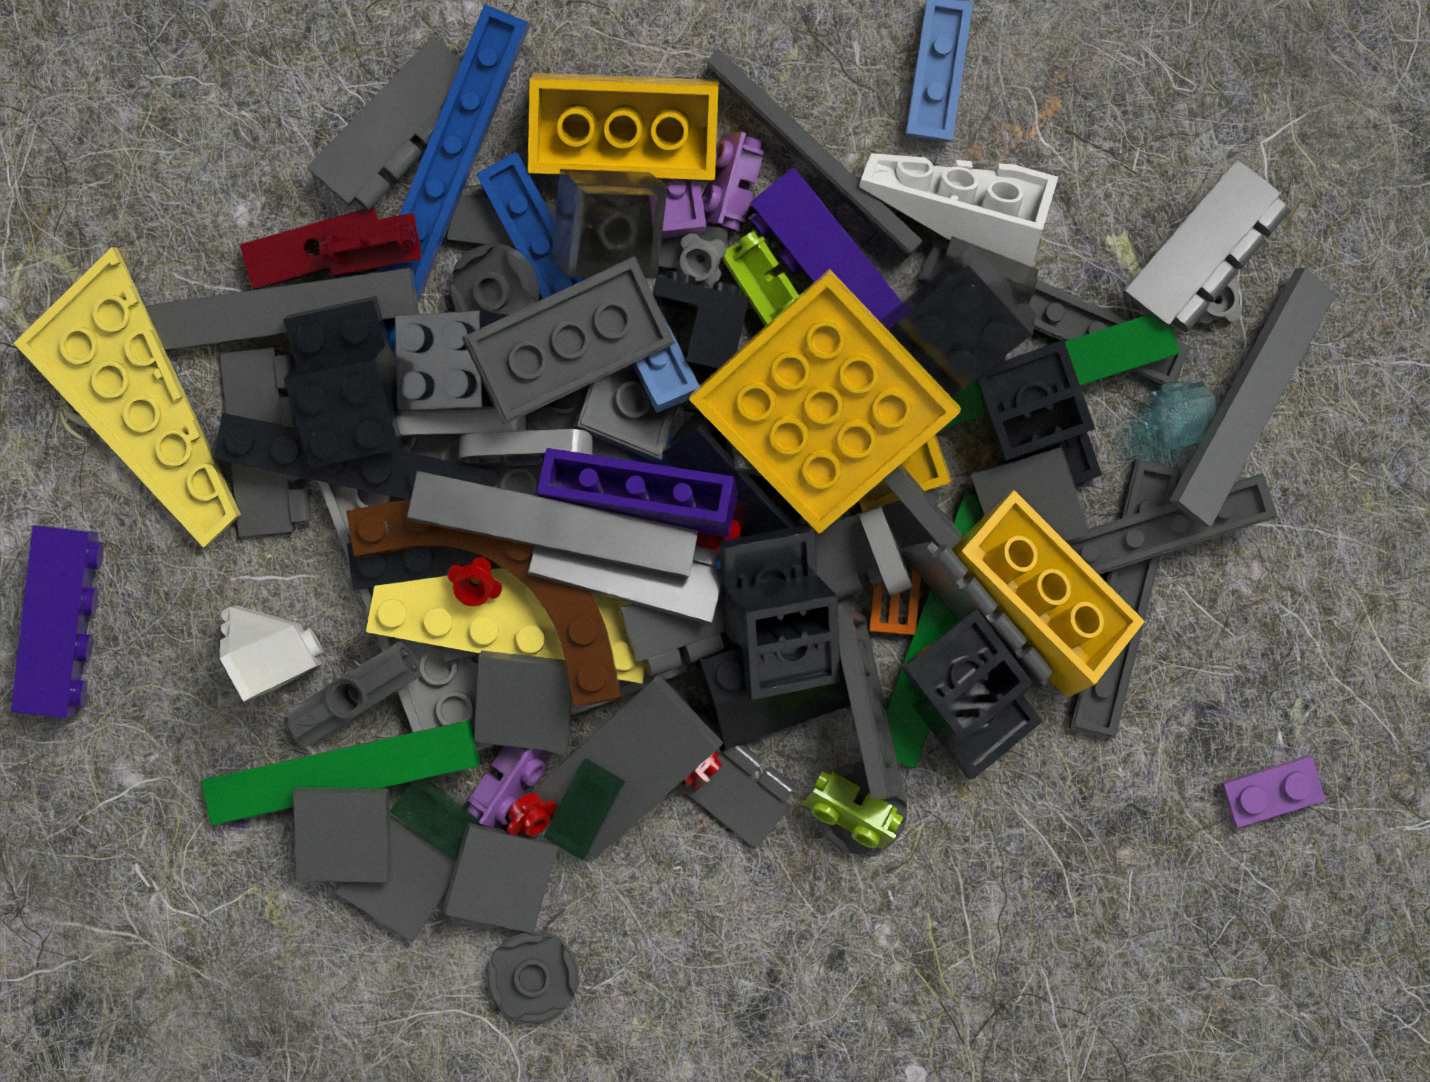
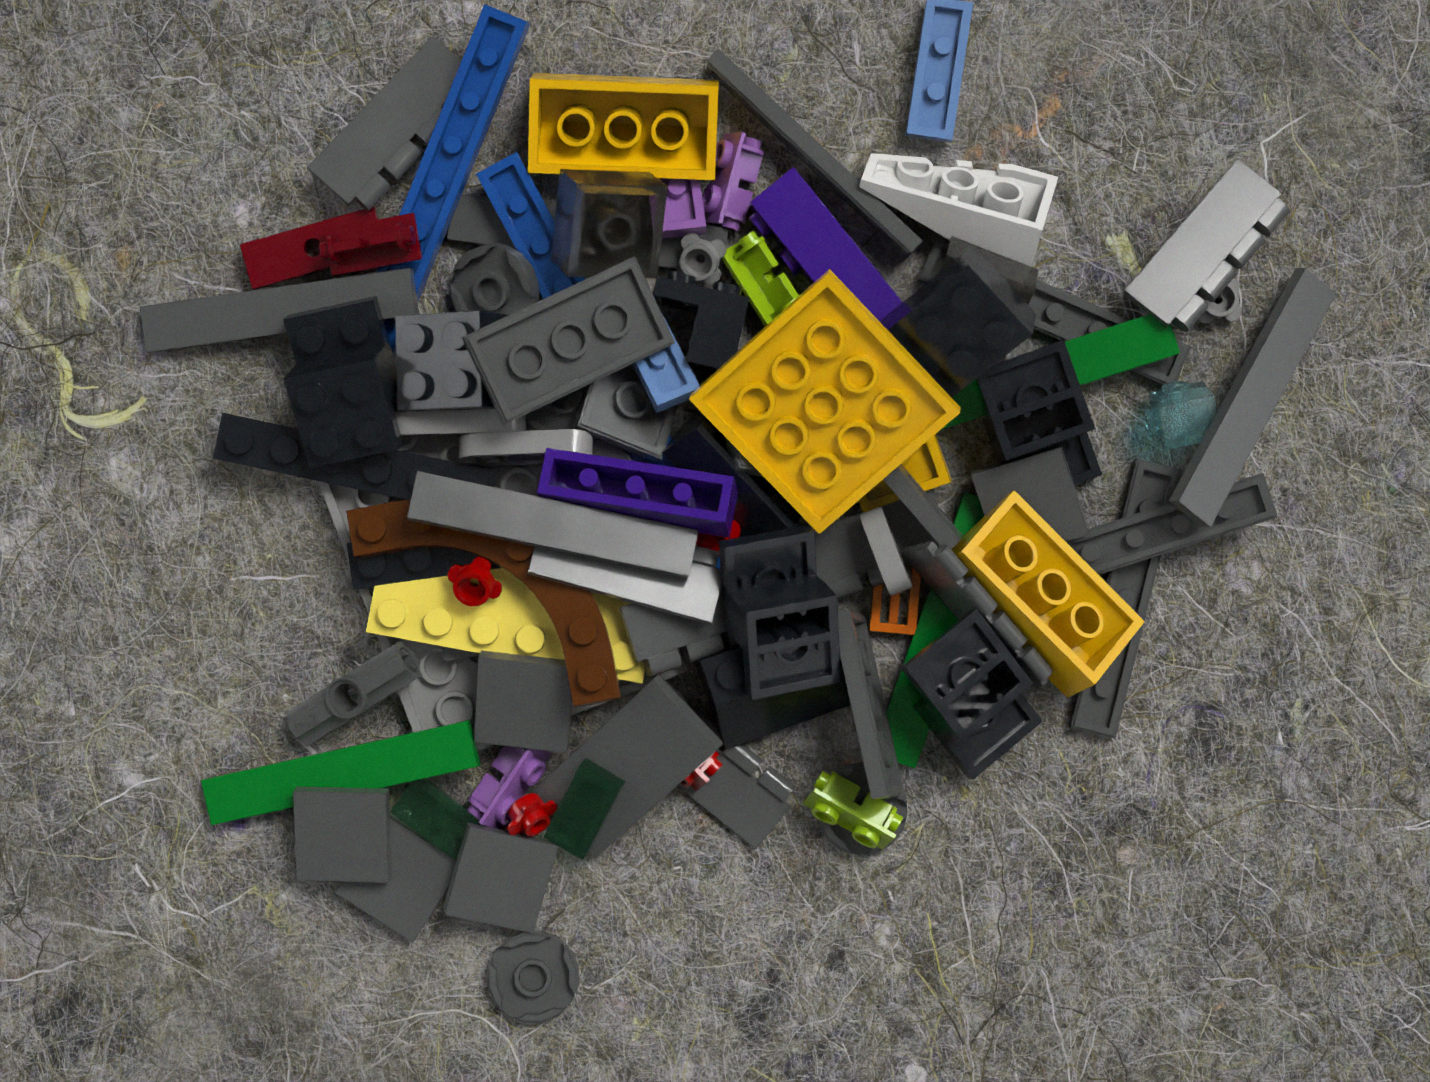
dark purple brick [11,525,104,718] -> none
light yellow wing [14,247,241,548] -> none
dark grey windscreen [220,348,311,537] -> none
white wedge [220,606,323,702] -> none
medium lavender plate [1220,755,1326,828] -> none

